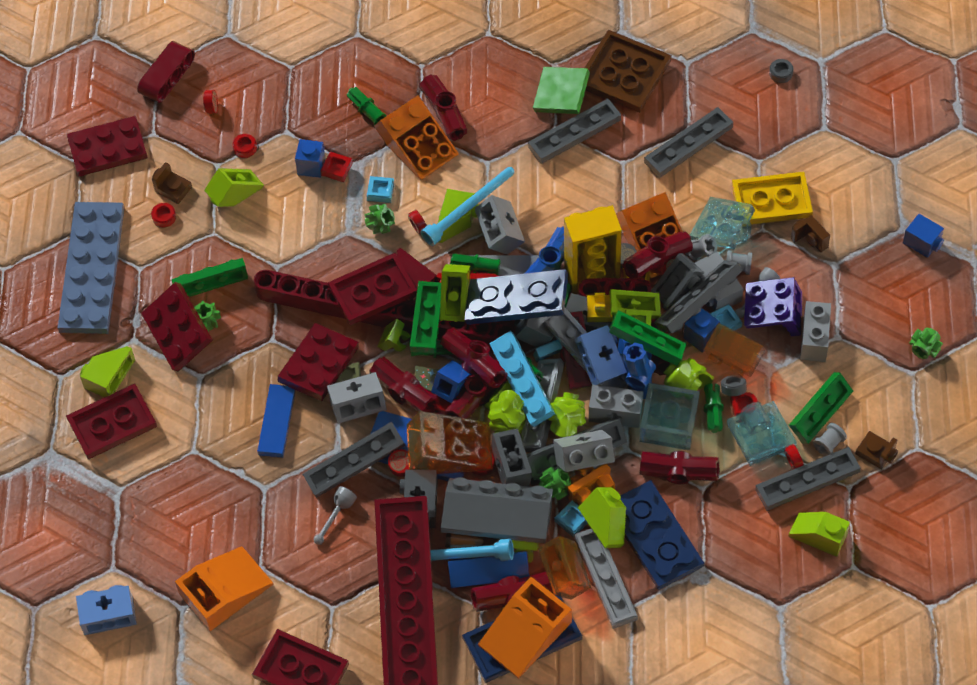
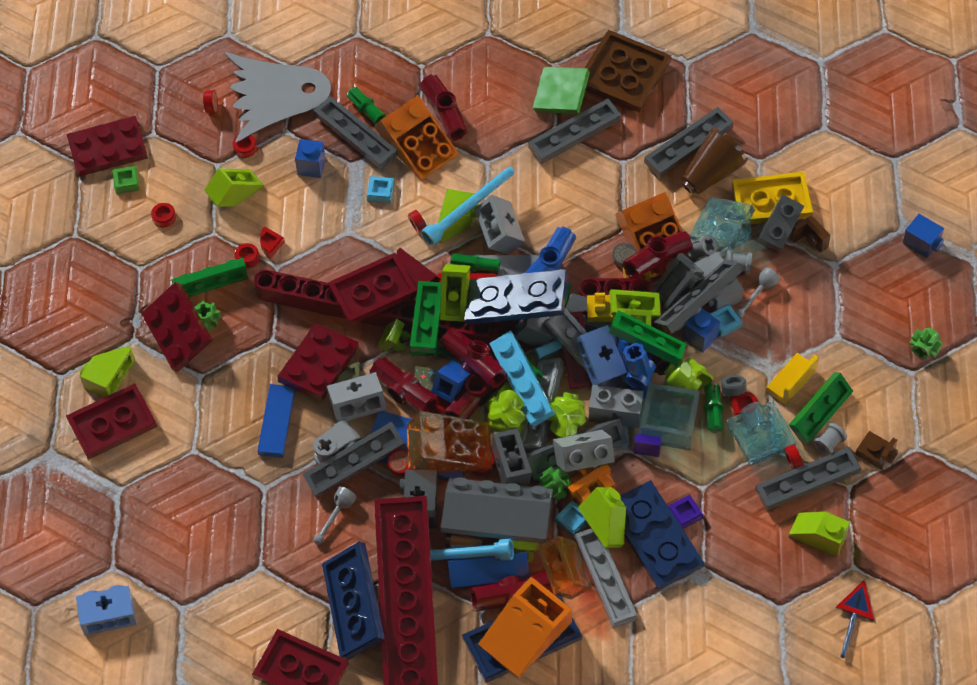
sand blue plate [58,202,124,334] -> none
dark red beam [137,41,195,103] -> none
reddish brown bracket [152,162,192,204] -> none
orange slope [175,546,274,631] -> none
red plate [321,152,353,182] -> none
bright green gear [364,204,395,234] -> none
yellow brick [564,205,622,294] -> none
dark red piece [639,451,720,485] -> none
clear orange brick [704,323,765,377] -> none
dark purple bracket [744,277,802,336] -> none
dark grey tile [769,59,794,83] -> none
light grey brick [800,301,831,362] -> none
none -> bright green tile [112,166,140,194]
none -> light grey piece [225,52,331,142]
none -> red tile [234,243,260,269]
none -> red tile [260,226,285,259]
none -> dark grey plate [313,96,398,170]
none -> light grey piece [313,420,362,465]
none -> dark blue piece [322,541,385,660]
none -> dark purple tile [634,434,661,457]
none -> dark purple tile [668,494,703,529]
none -> reddish brown cone [682,127,748,194]
none -> dark grey brick [756,194,804,253]
none -> yellow panel [766,353,819,406]
none -> piece [836,579,874,659]

